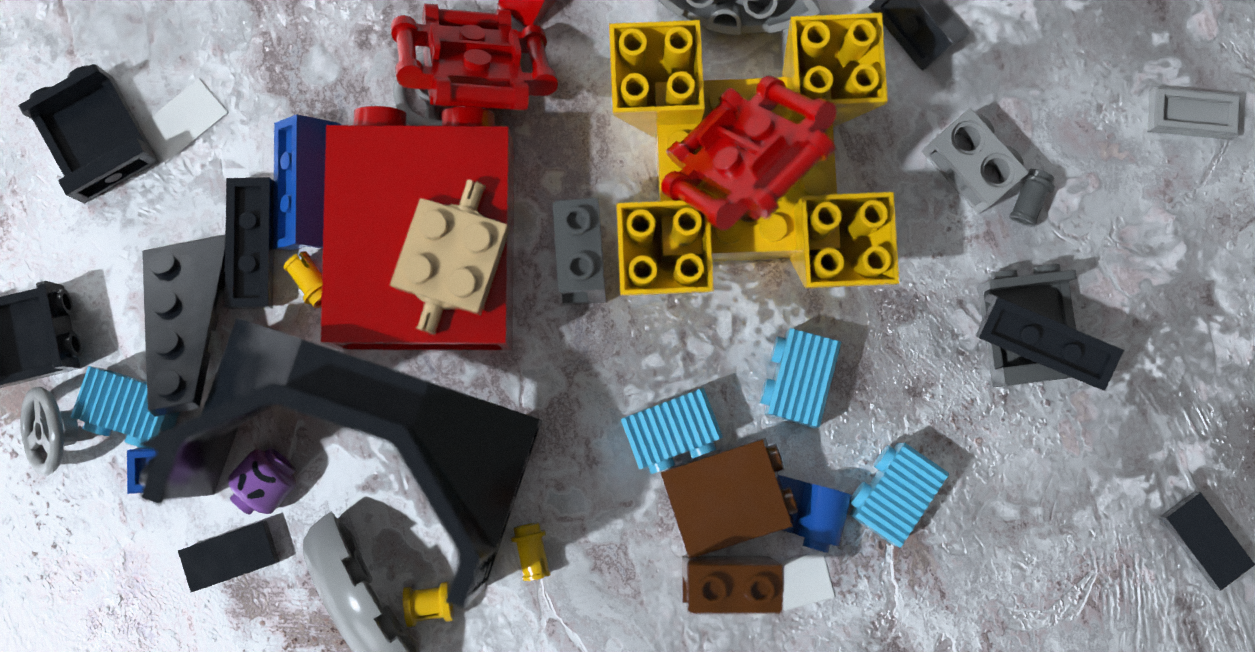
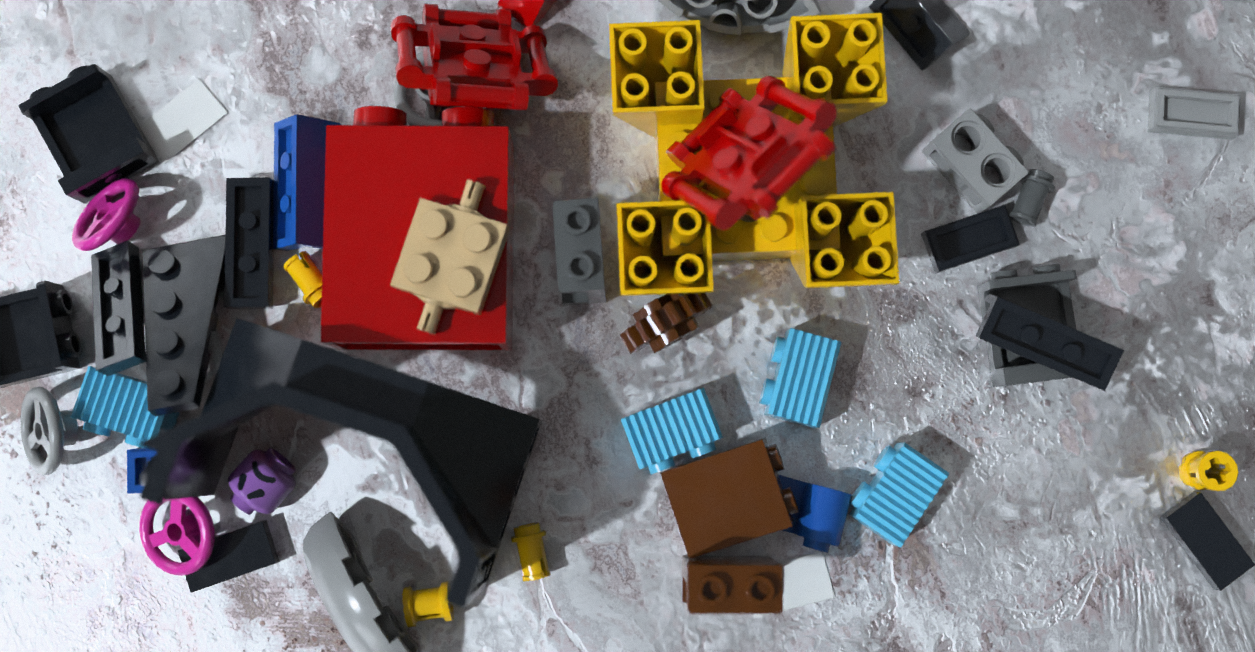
none -> dark pink piece [72,178,141,251]
none -> black plate [91,240,146,376]
none -> dark pink piece [139,497,215,576]
none -> reddish brown gear [619,293,713,354]
none -> black tile [921,205,1020,274]
none -> yellow bush [1178,451,1238,491]

